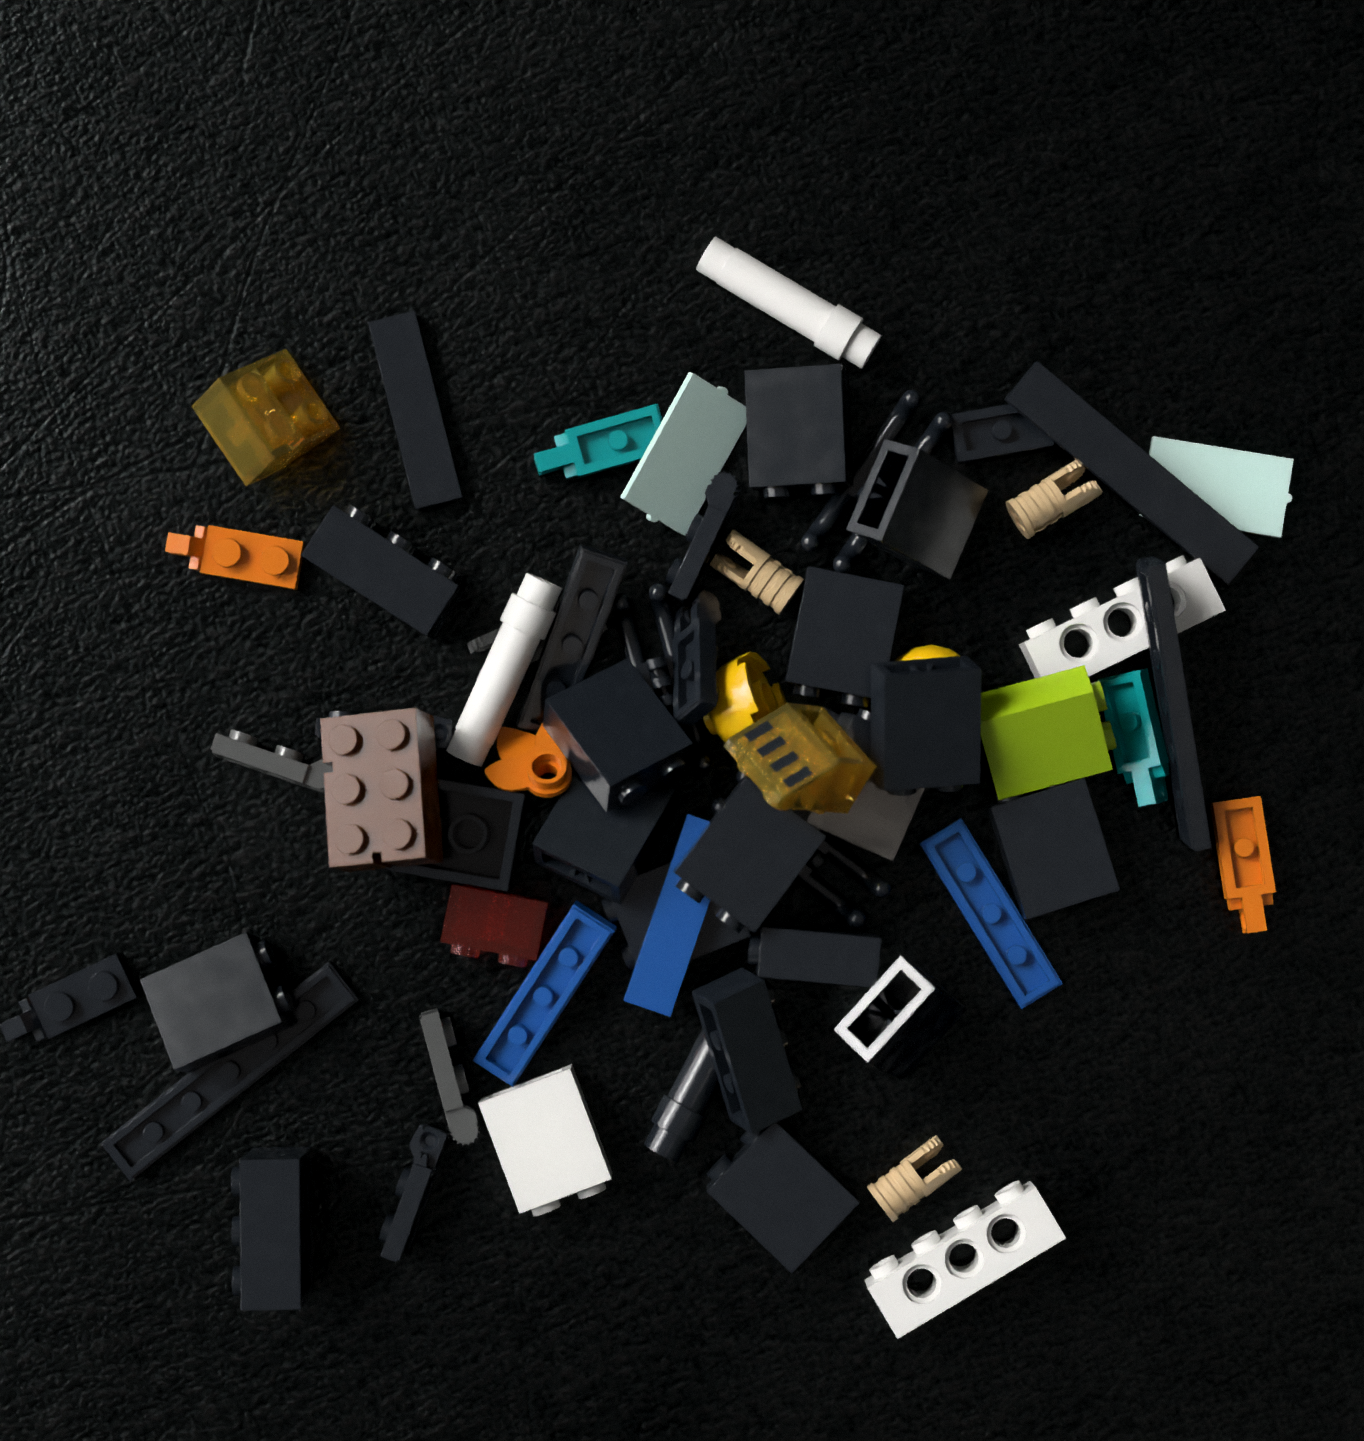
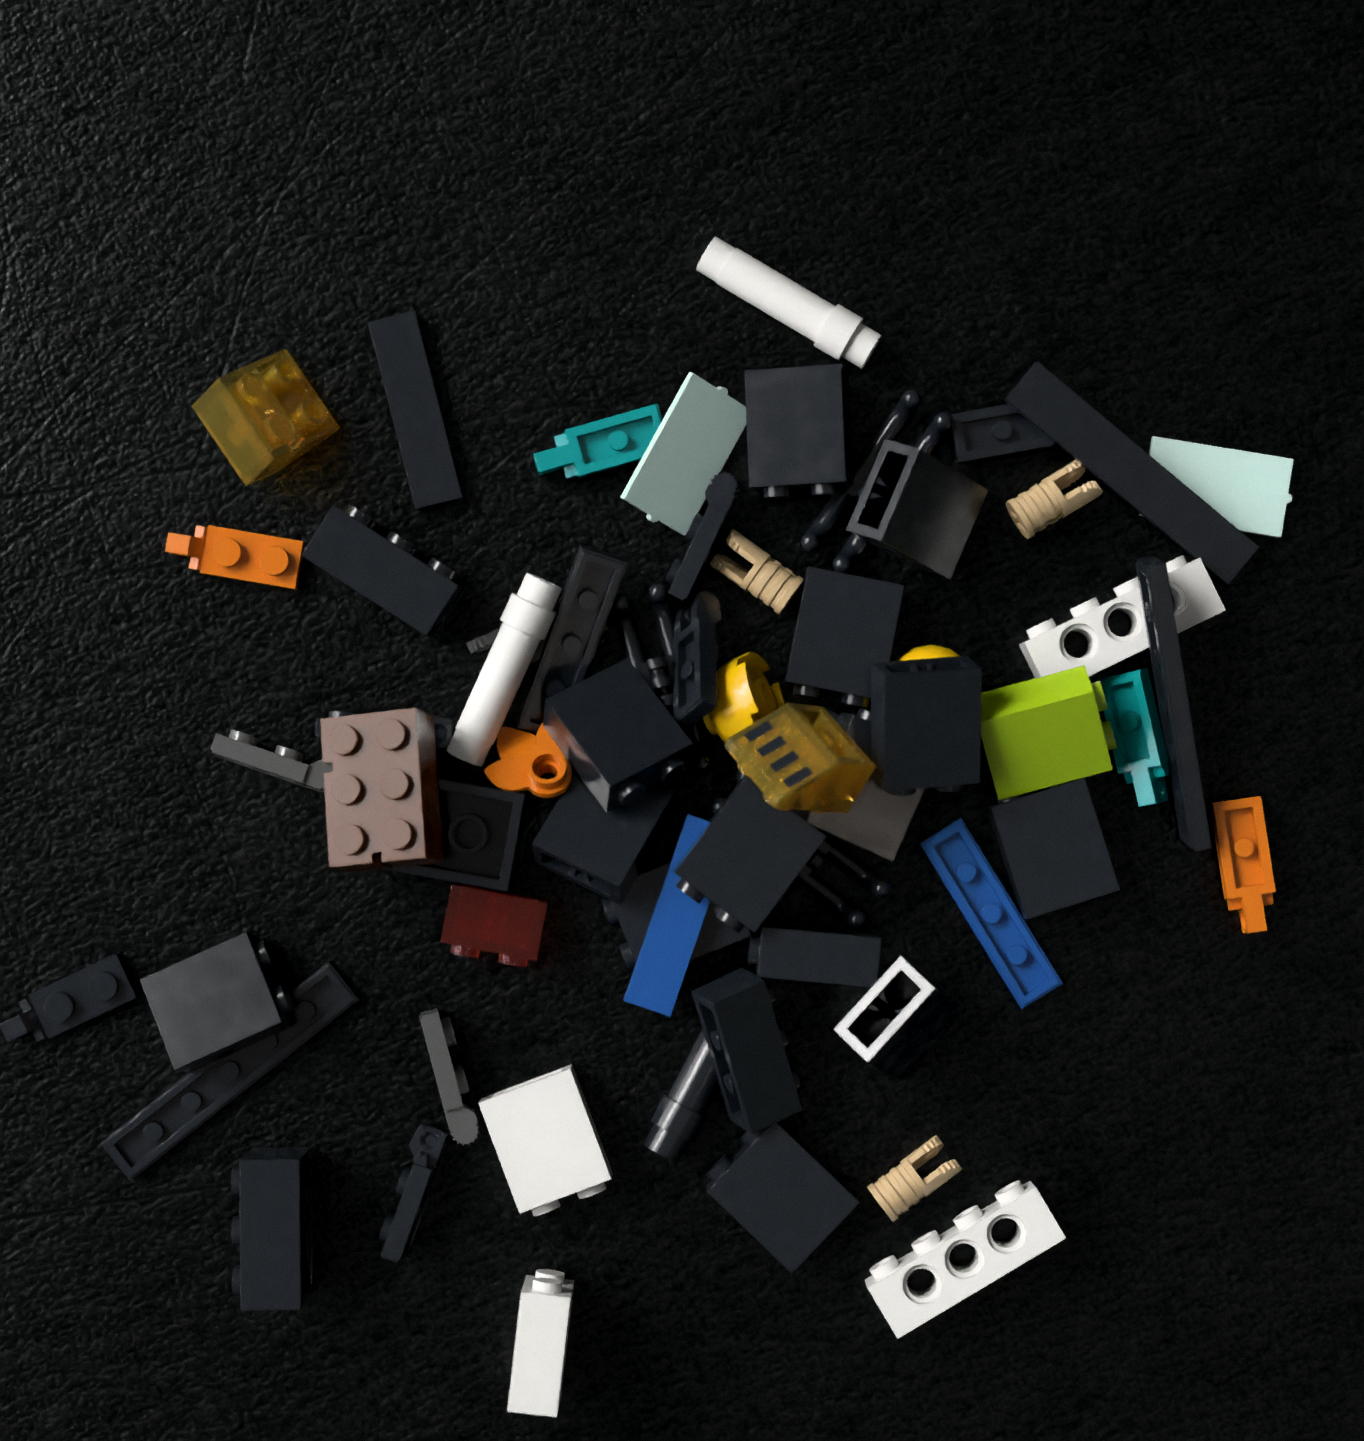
blue tile [473,900,617,1087] -> none
none -> white brick [507,1269,574,1417]

